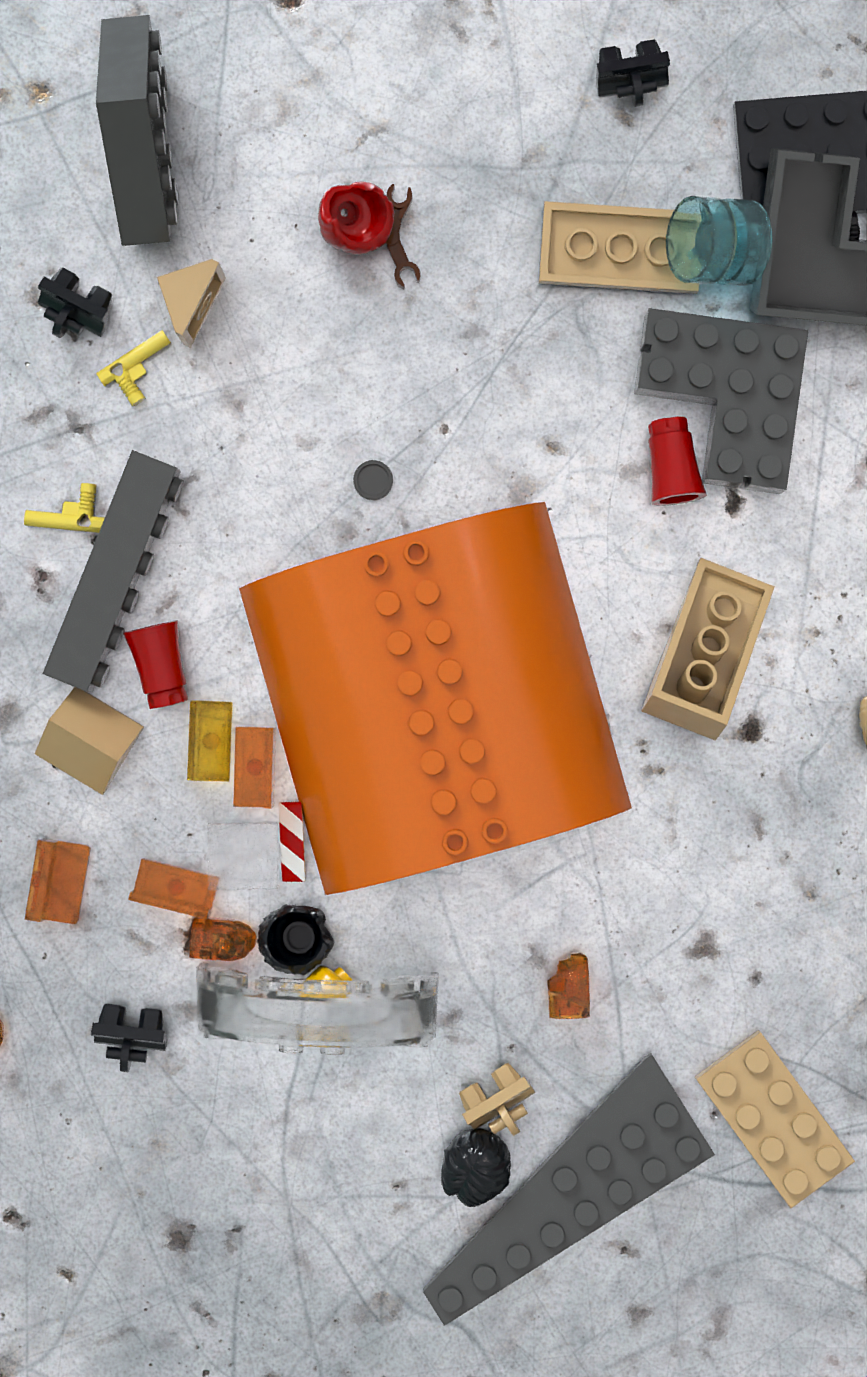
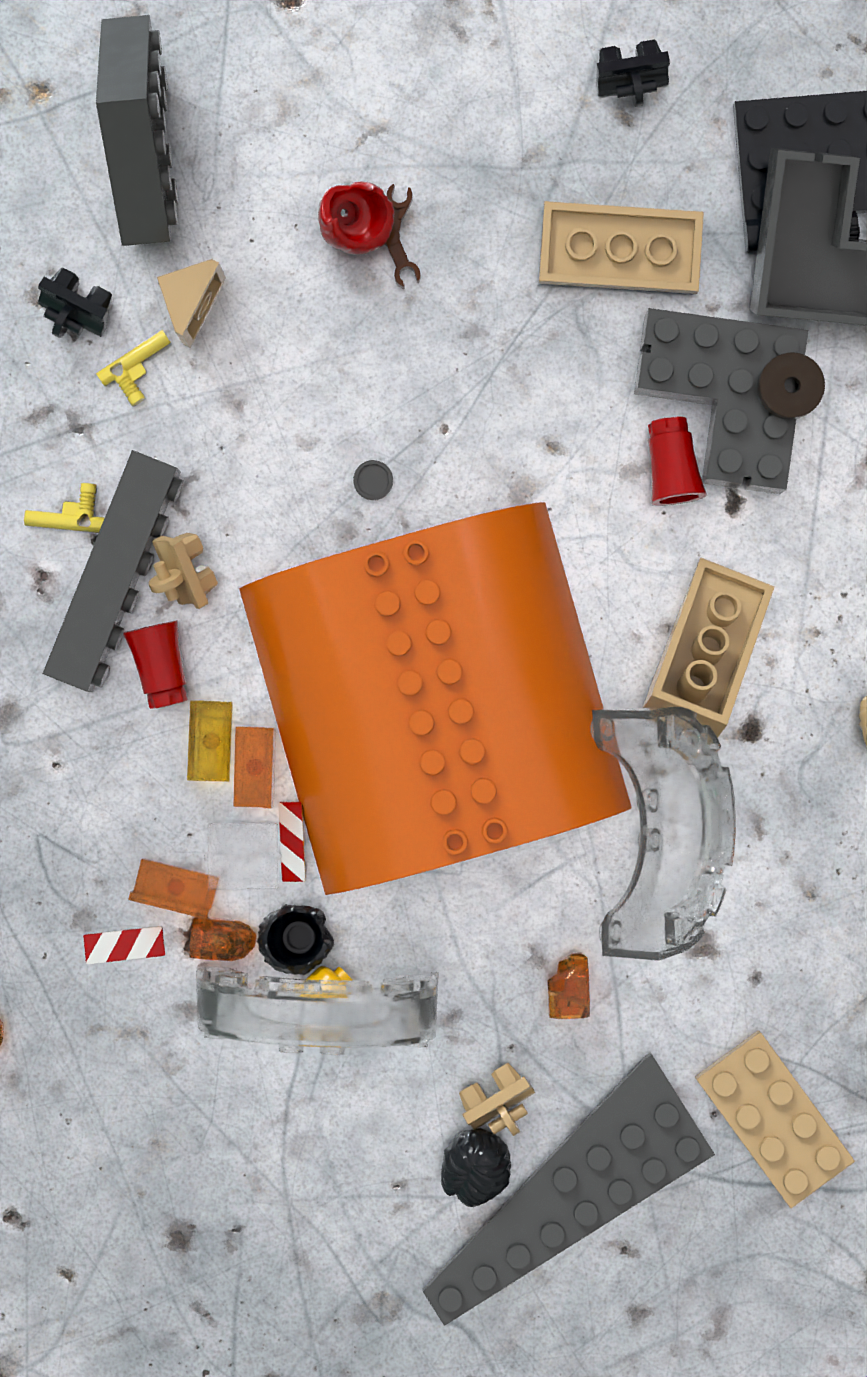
clear orange panel [24,838,91,924] -> none
tan slope [35,687,144,795] -> none
black hips [91,1004,167,1072] -> none
clear light blue wheel [666,196,772,286] -> none
none -> sticker [83,926,165,964]
none -> tan hips [149,533,218,609]
none -> clear windscreen [591,706,736,961]
none -> dark brown piece [758,352,825,419]

